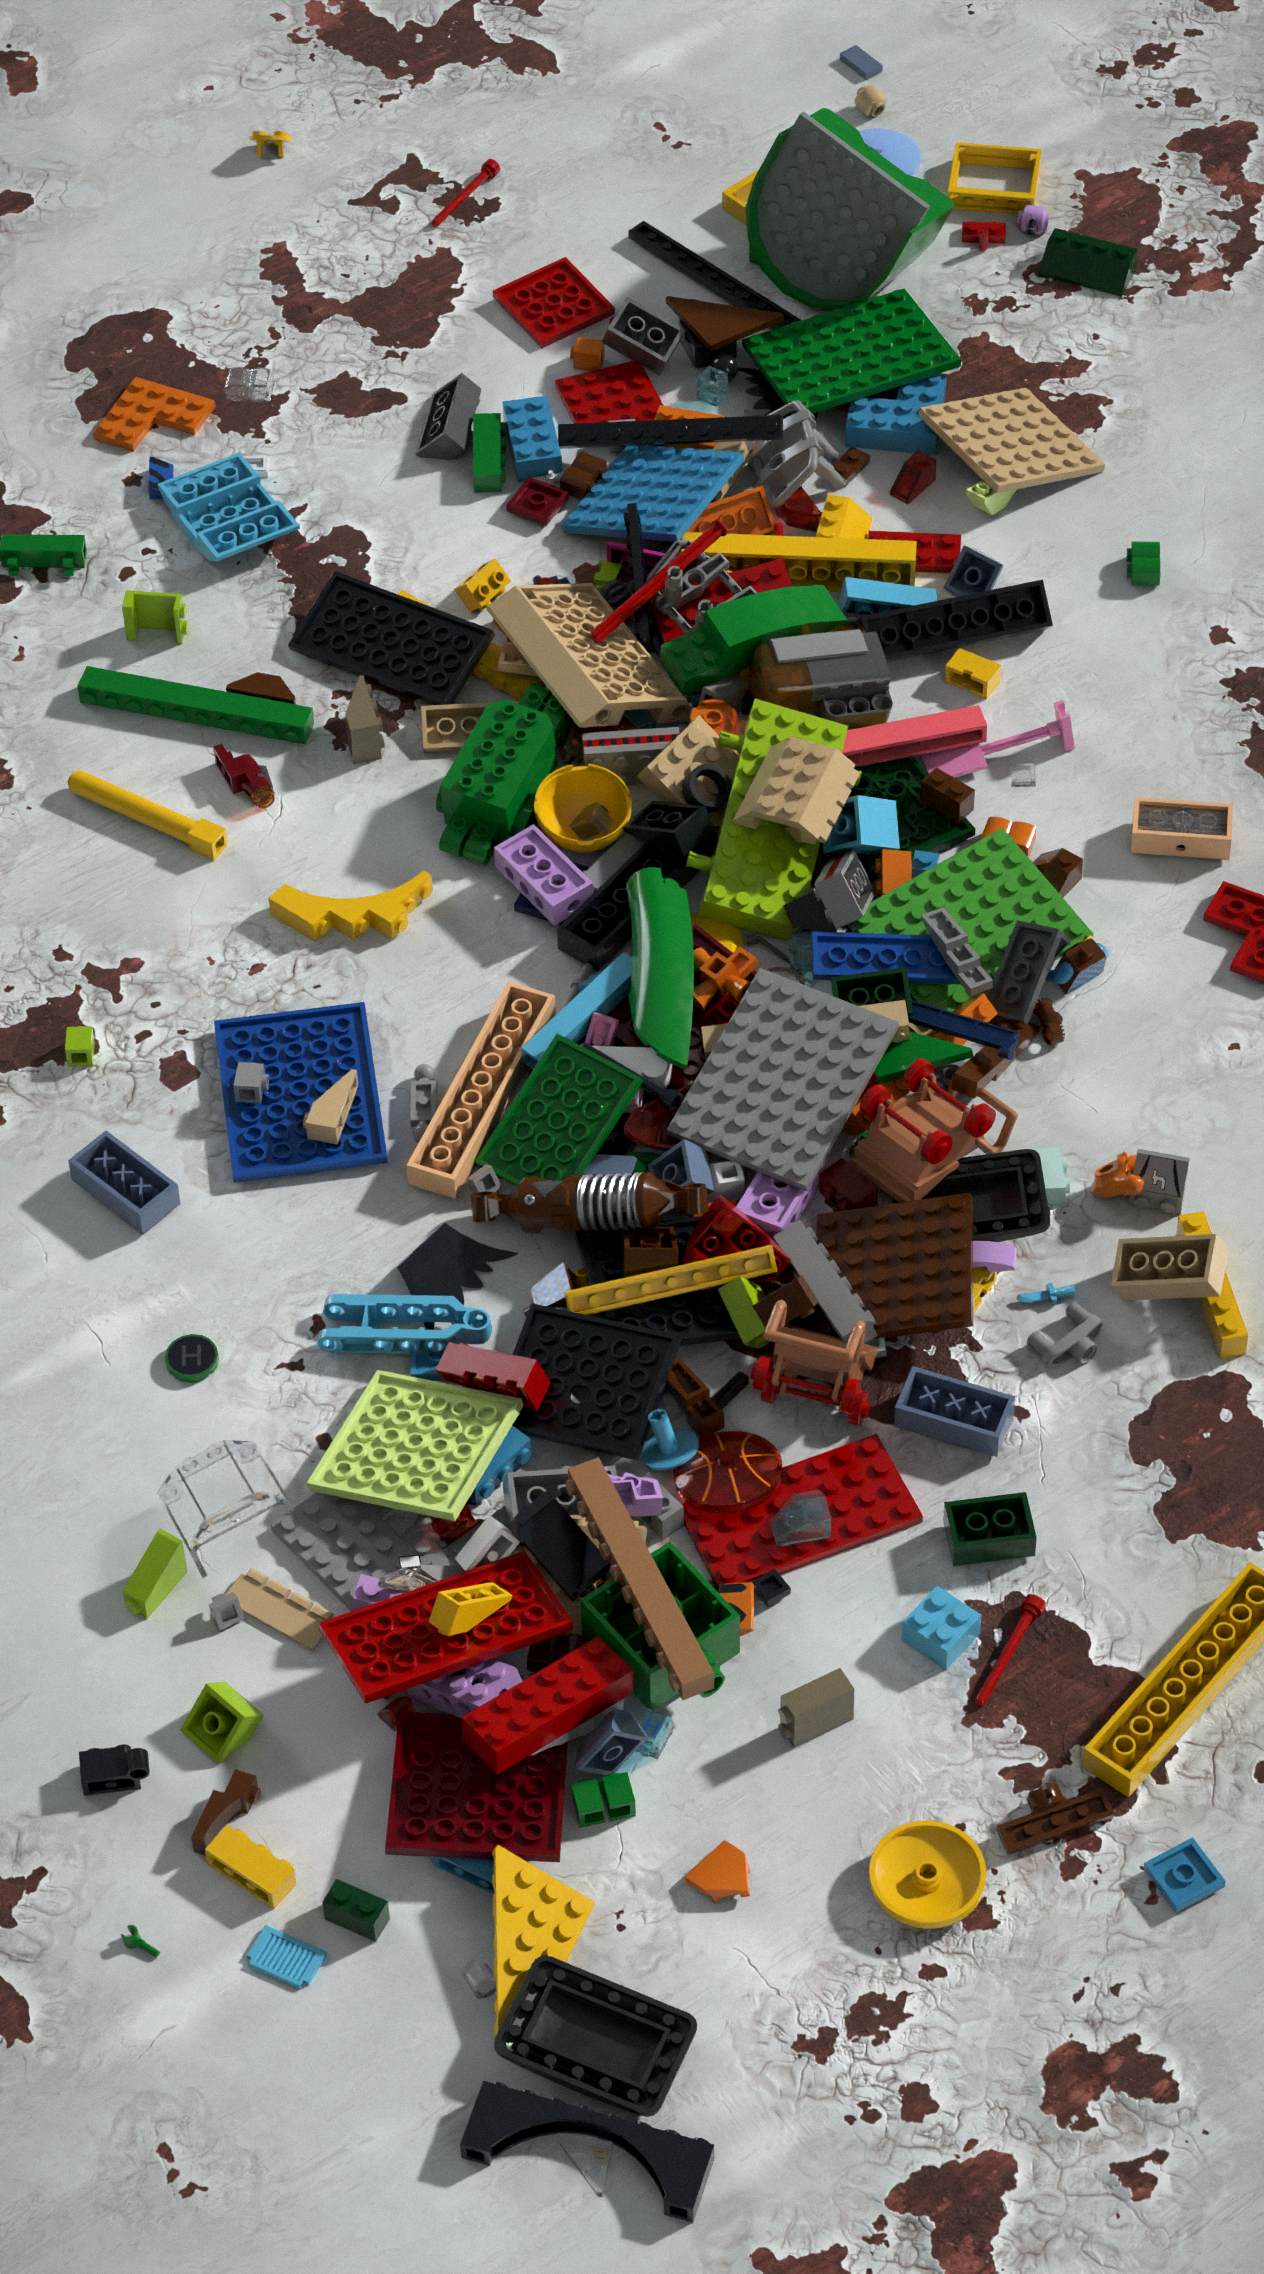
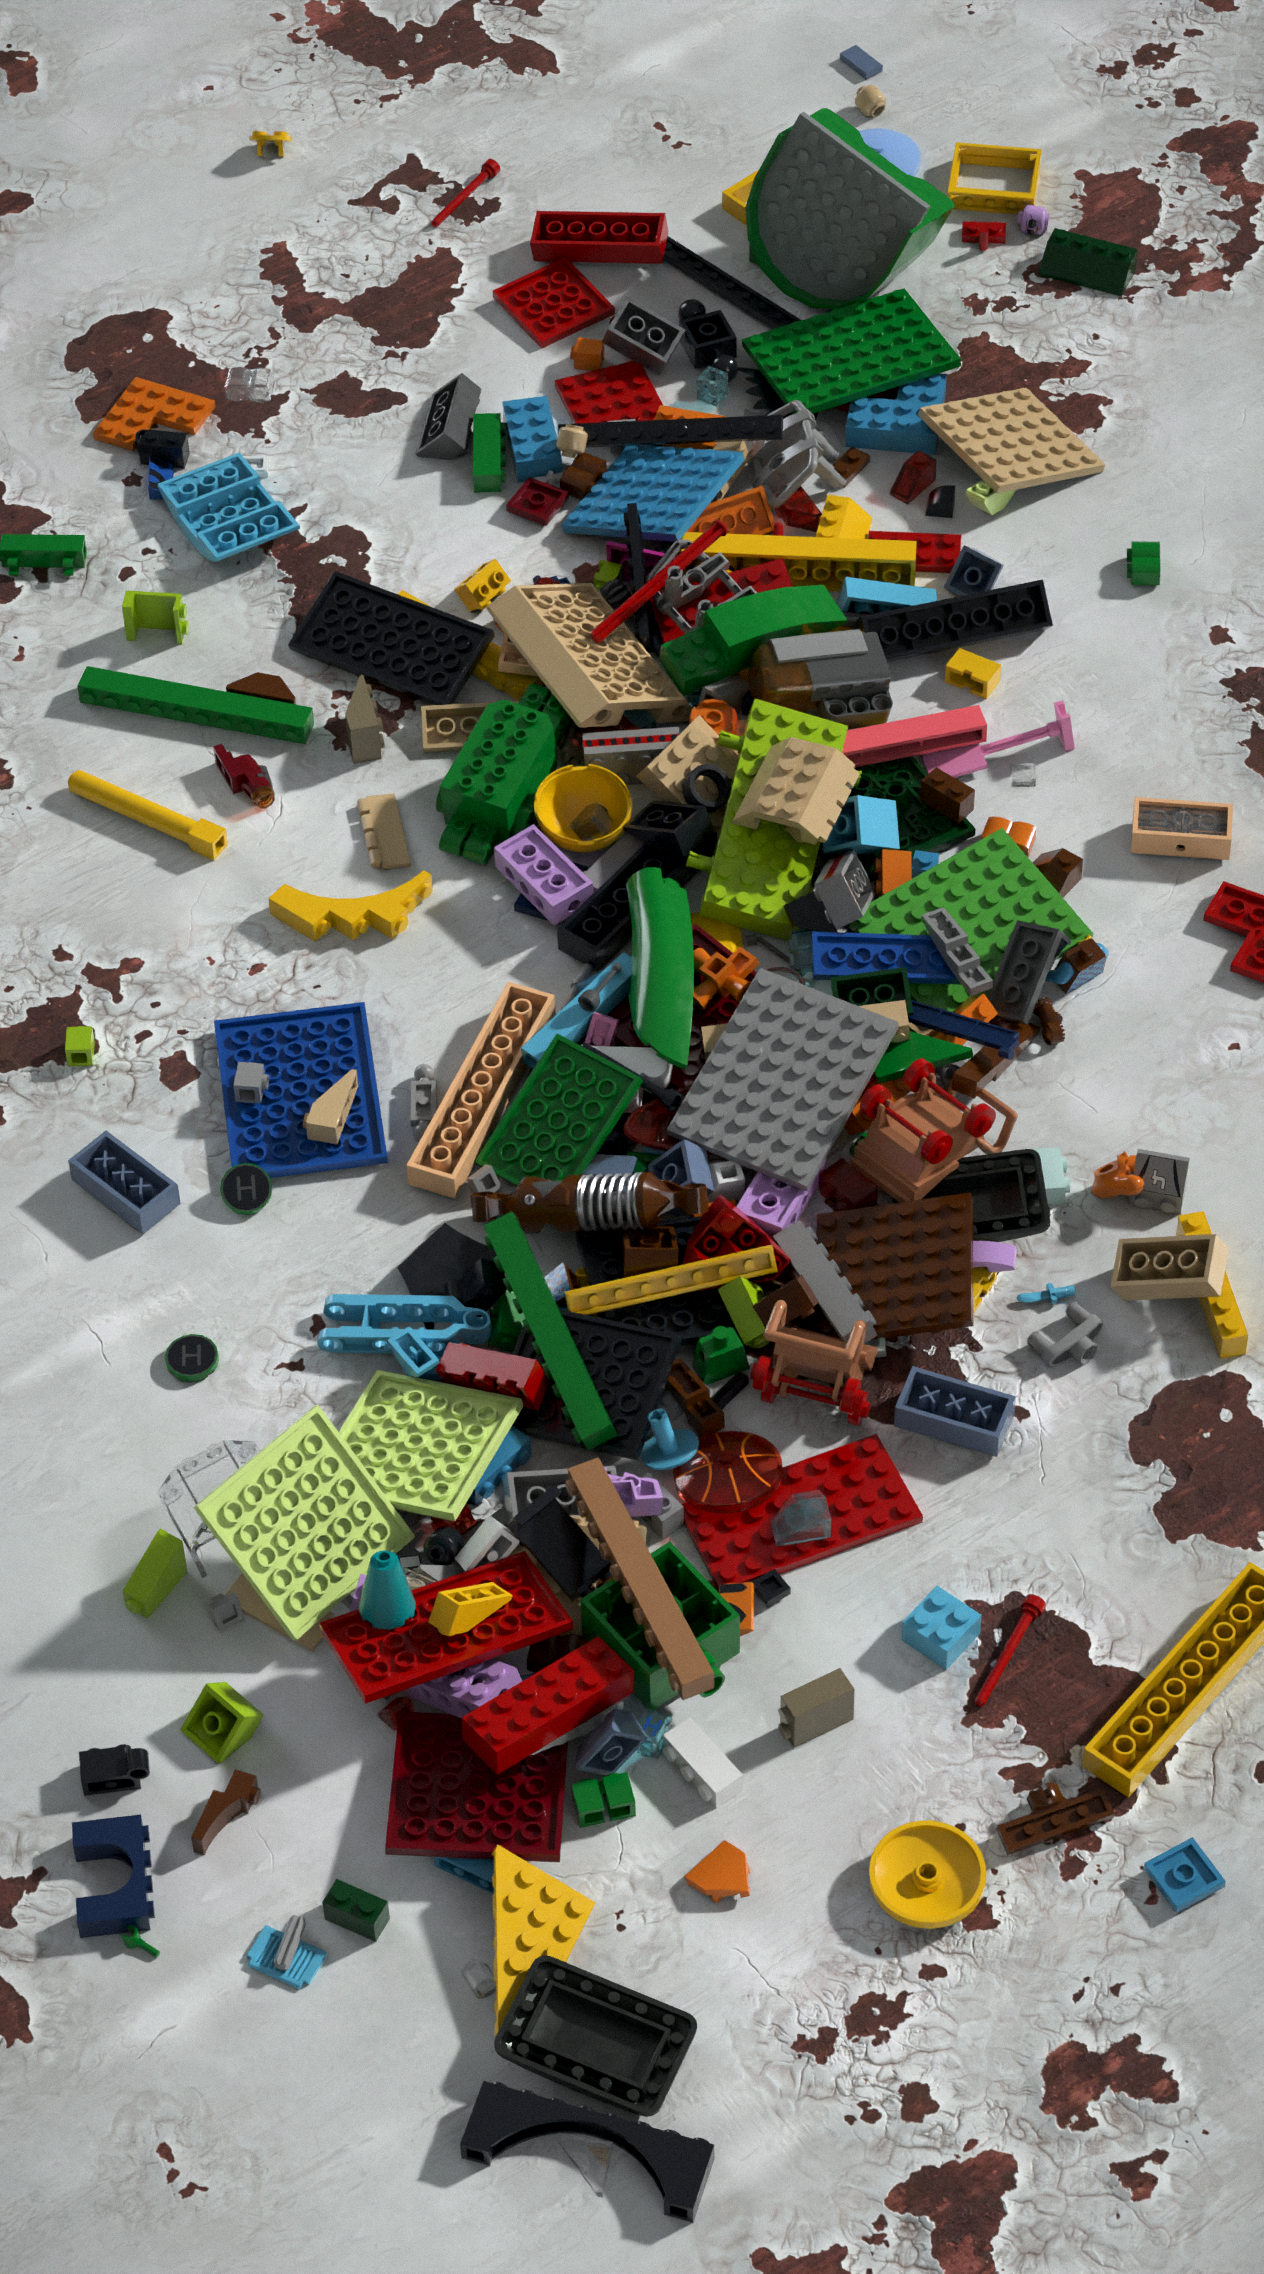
yellow brick [205,1825,296,1909] -> none
reddish brown tile [666,296,784,352] -> none
dark green brick [943,1492,1037,1566] -> none
none -> dark blue arch [72,1814,155,1938]
none -> black hinge [135,429,190,469]
none -> yellowish green plate [193,1405,416,1640]
none -> black tile [220,1163,273,1215]
none -> light grey axle [274,1915,306,1971]
none -> tan windscreen [357,793,411,869]
none -> teal cone [359,1550,416,1630]
none -> medium azure slope [387,1326,440,1377]
none -> black head [423,1526,464,1566]
none -> black hinge [444,1258,507,1317]
none -> green brick [483,1211,617,1450]
none -> green brick [488,1290,525,1353]
none -> red brick [530,211,669,264]
none -> tan head [556,424,588,458]
none -> dark grey hinge [578,963,622,1012]
none -> white brick [662,1717,743,1808]
none -> green torso [692,1326,750,1385]
none -> black brick [925,485,956,518]

